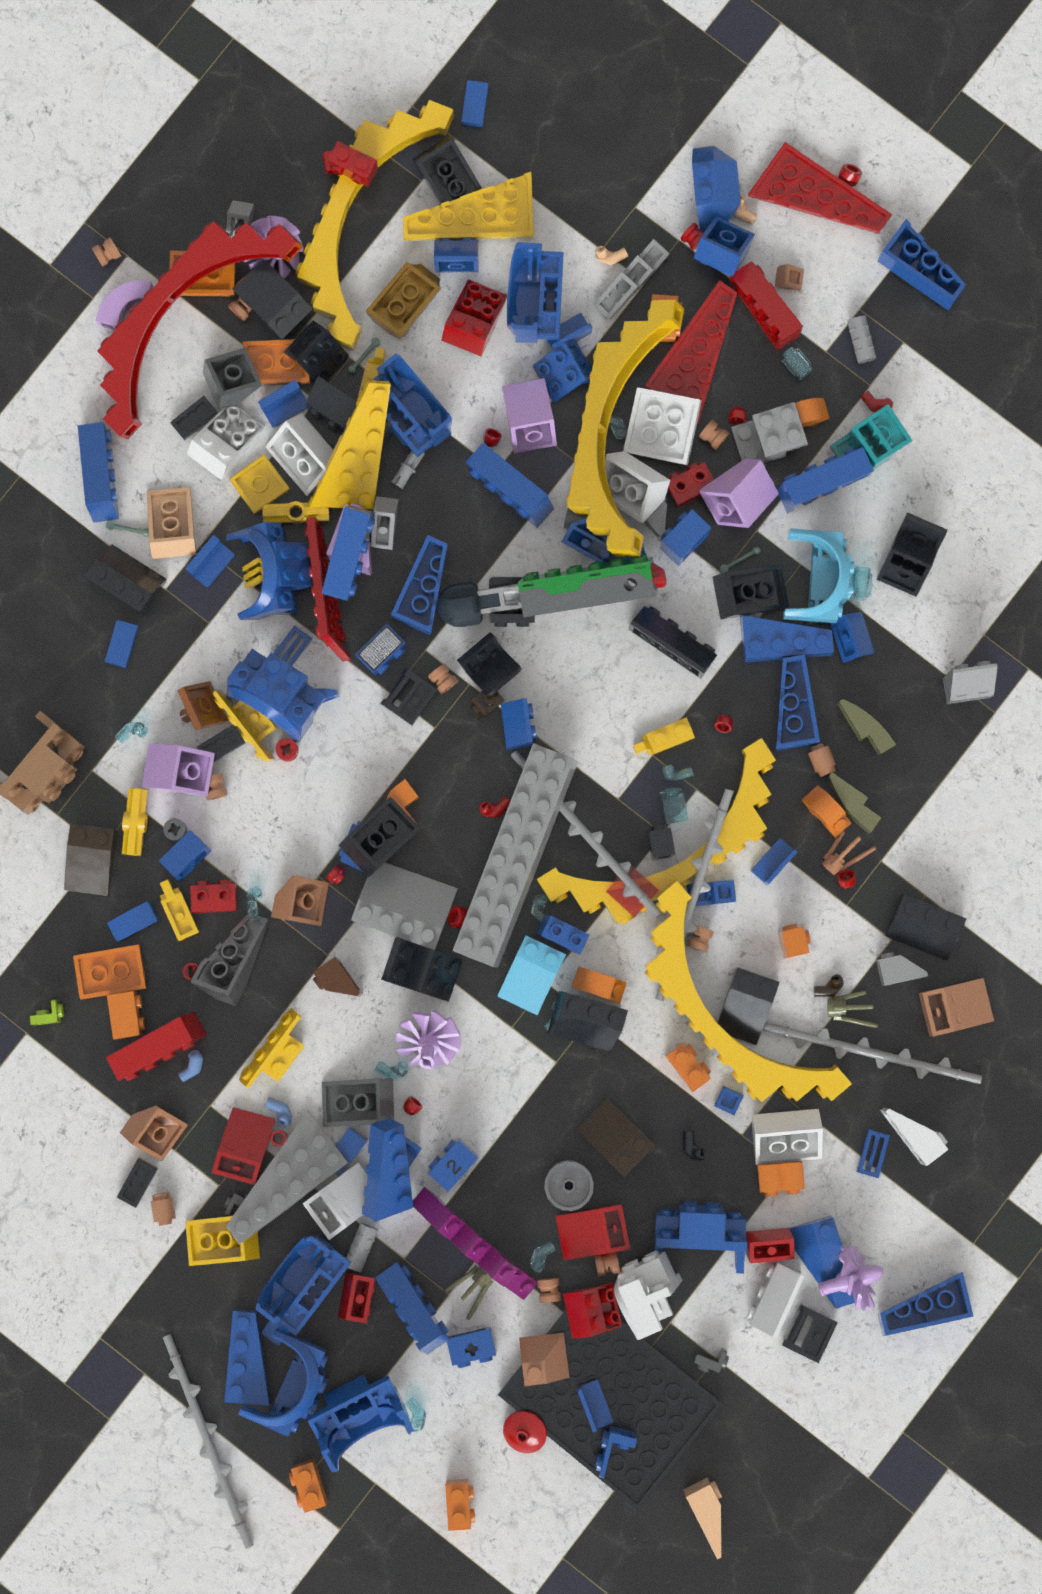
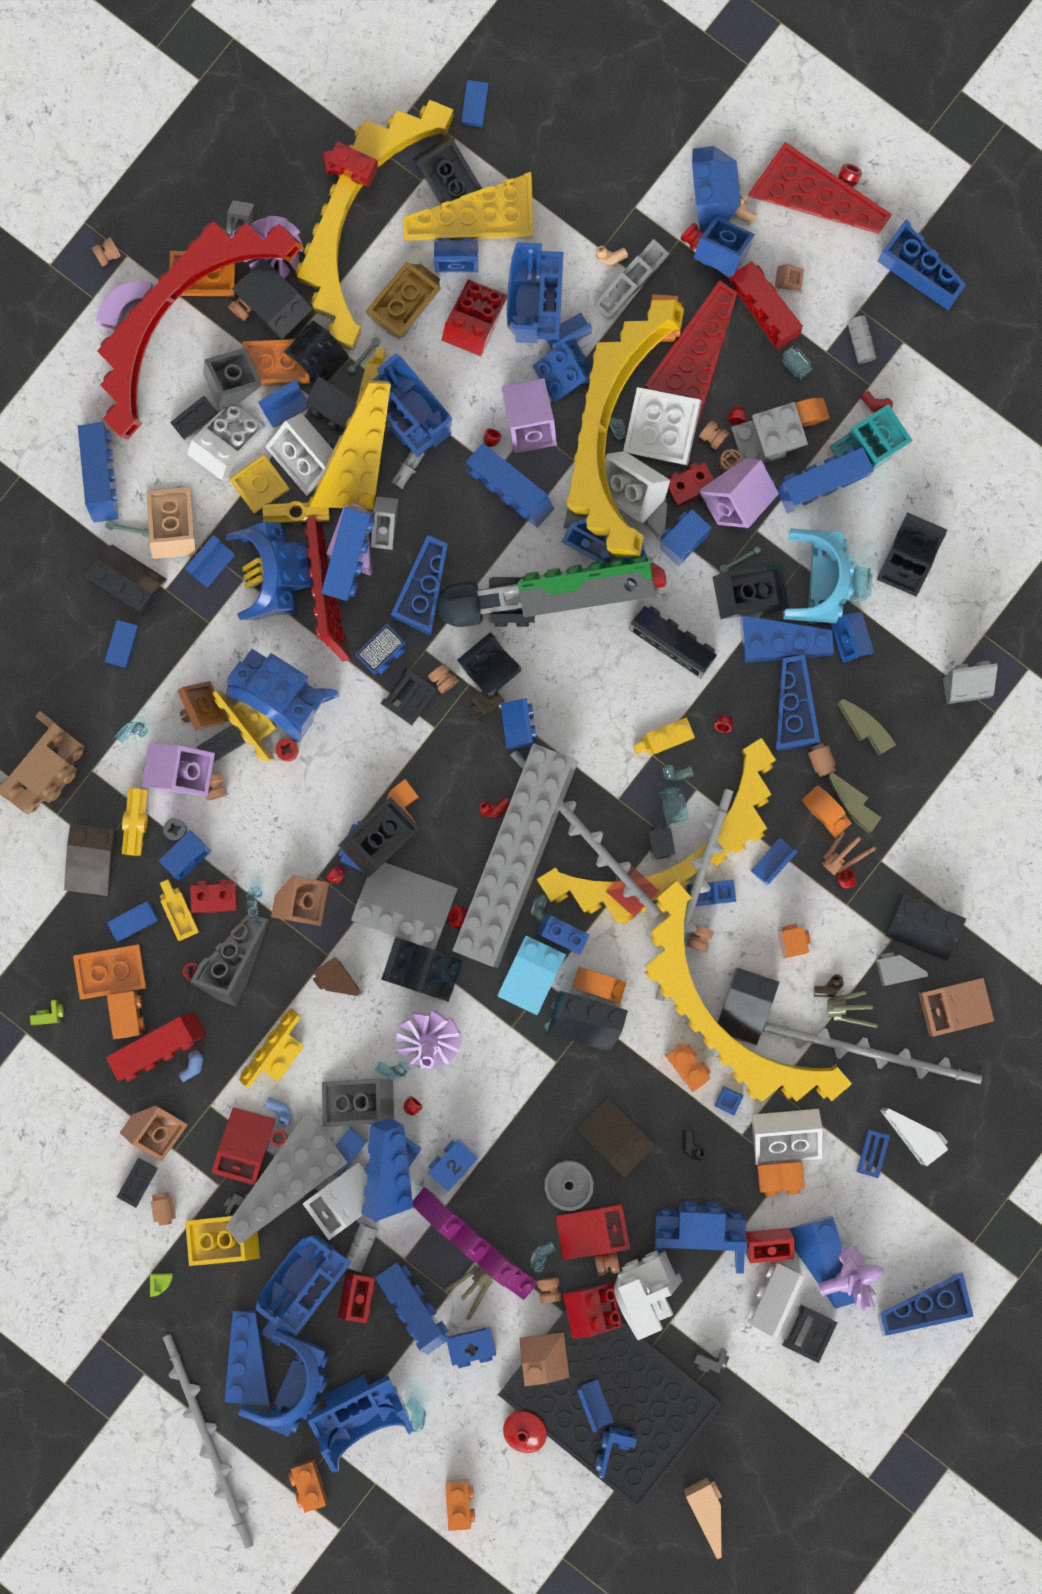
blue tile [273,625,312,666] -> none
none -> lime tile [150,1273,173,1297]
none -> nougat wheel [719,449,742,473]

